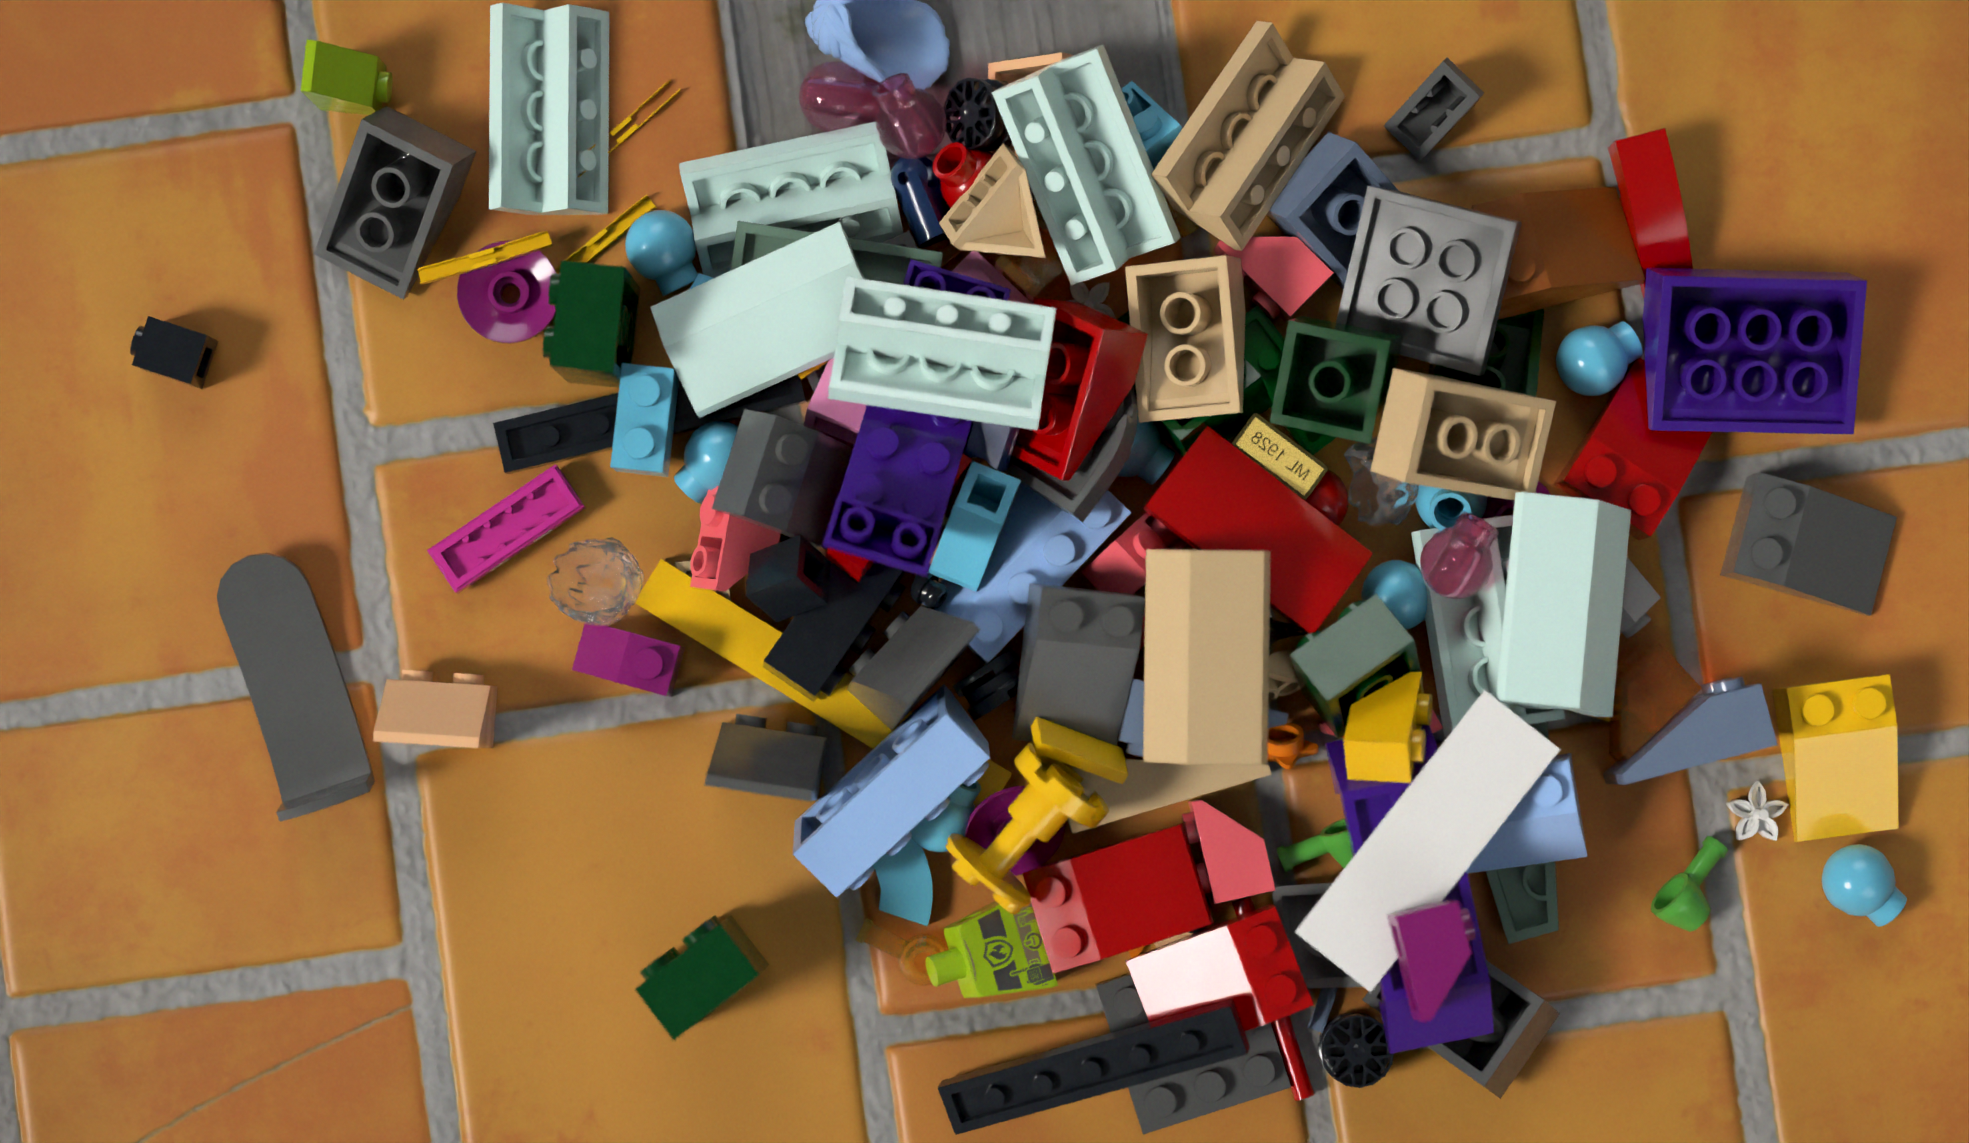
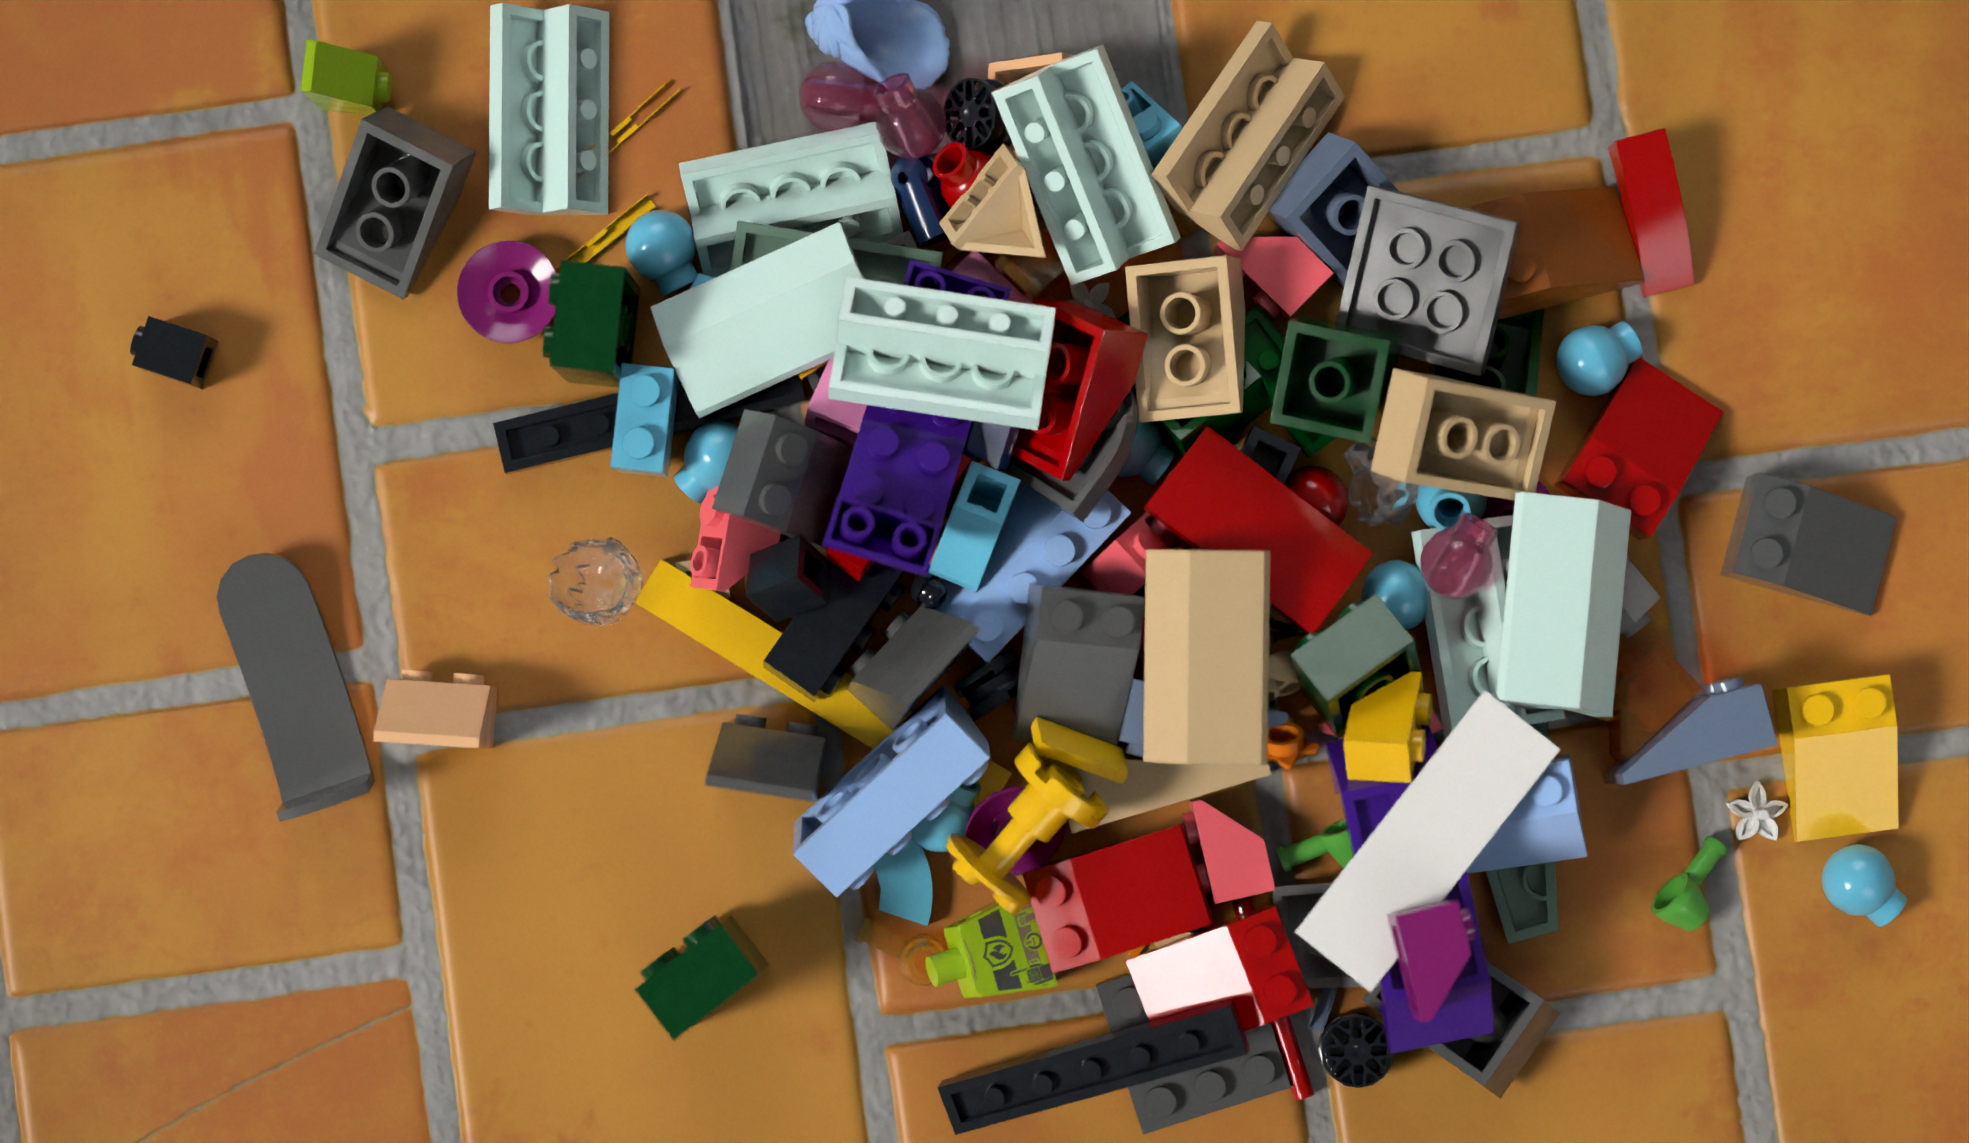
yellow piece [417,231,553,285] -> none
dark pink plate [427,464,586,594] -> none
magenta slope [572,620,685,697] -> none
clear yellow sticker [1232,413,1328,500] -> none
dark grey slope [1384,57,1484,161] -> none
dark purple slope [1643,268,1867,435] -> none

